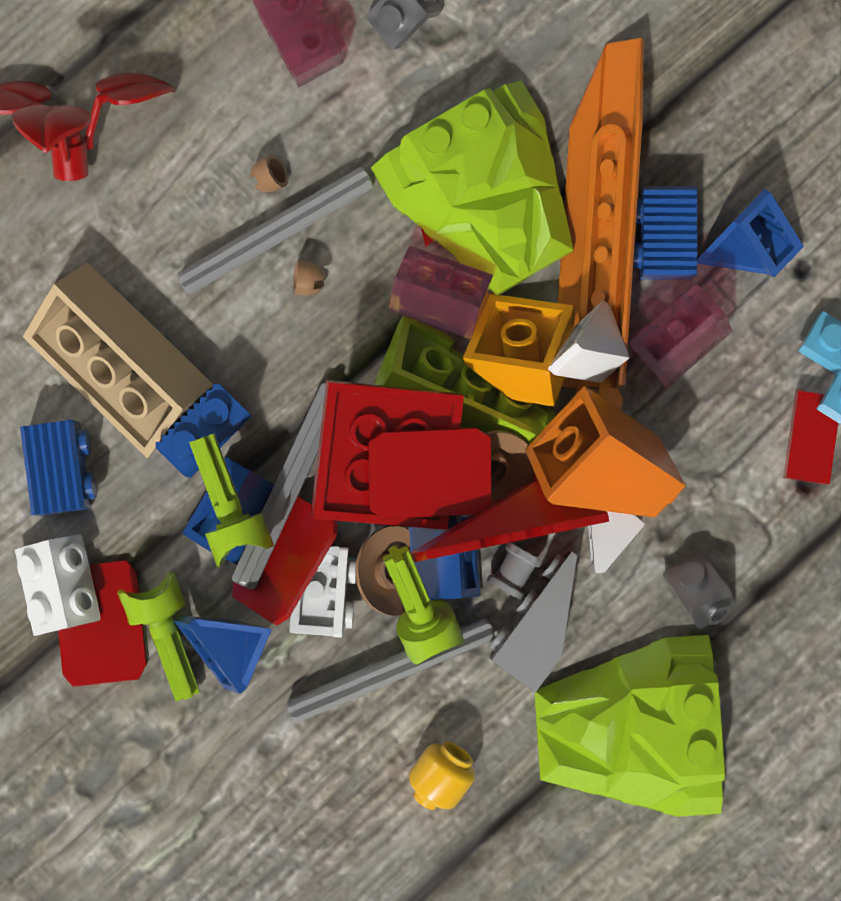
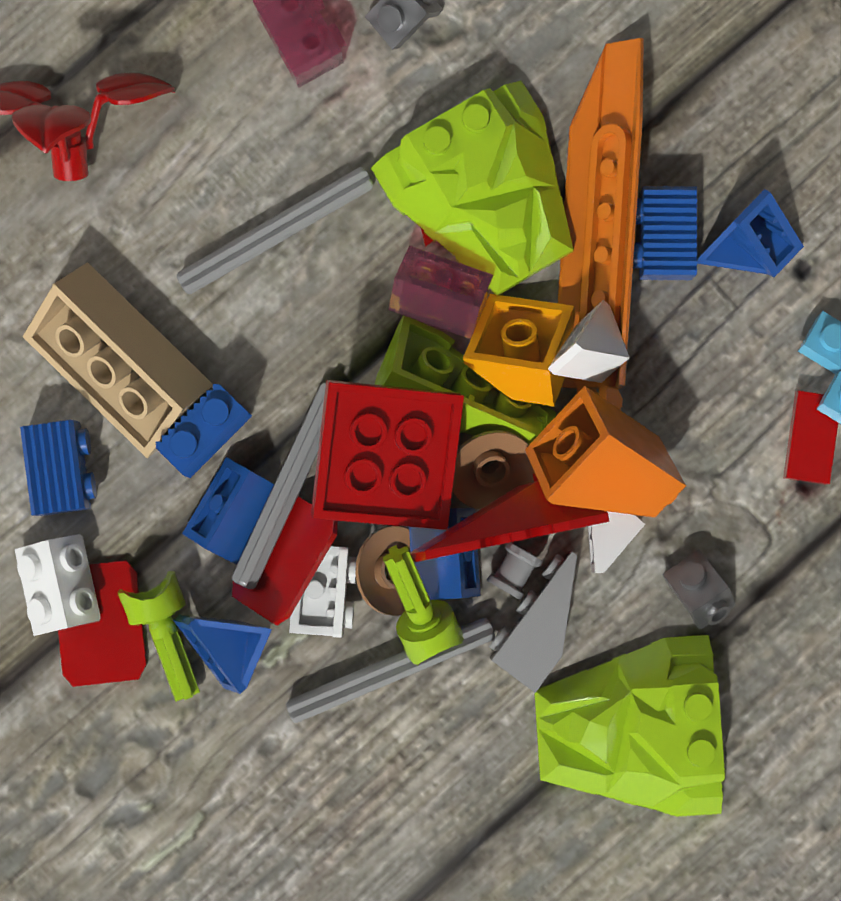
lime piece [189,433,274,567] -> none
medium nougat hinge [250,154,288,193] -> none
medium nougat hinge [293,260,326,296] -> none
red piece [368,428,491,519] -> none
yellow head [409,741,475,810] -> none
clear pink brick [628,284,733,390] -> none

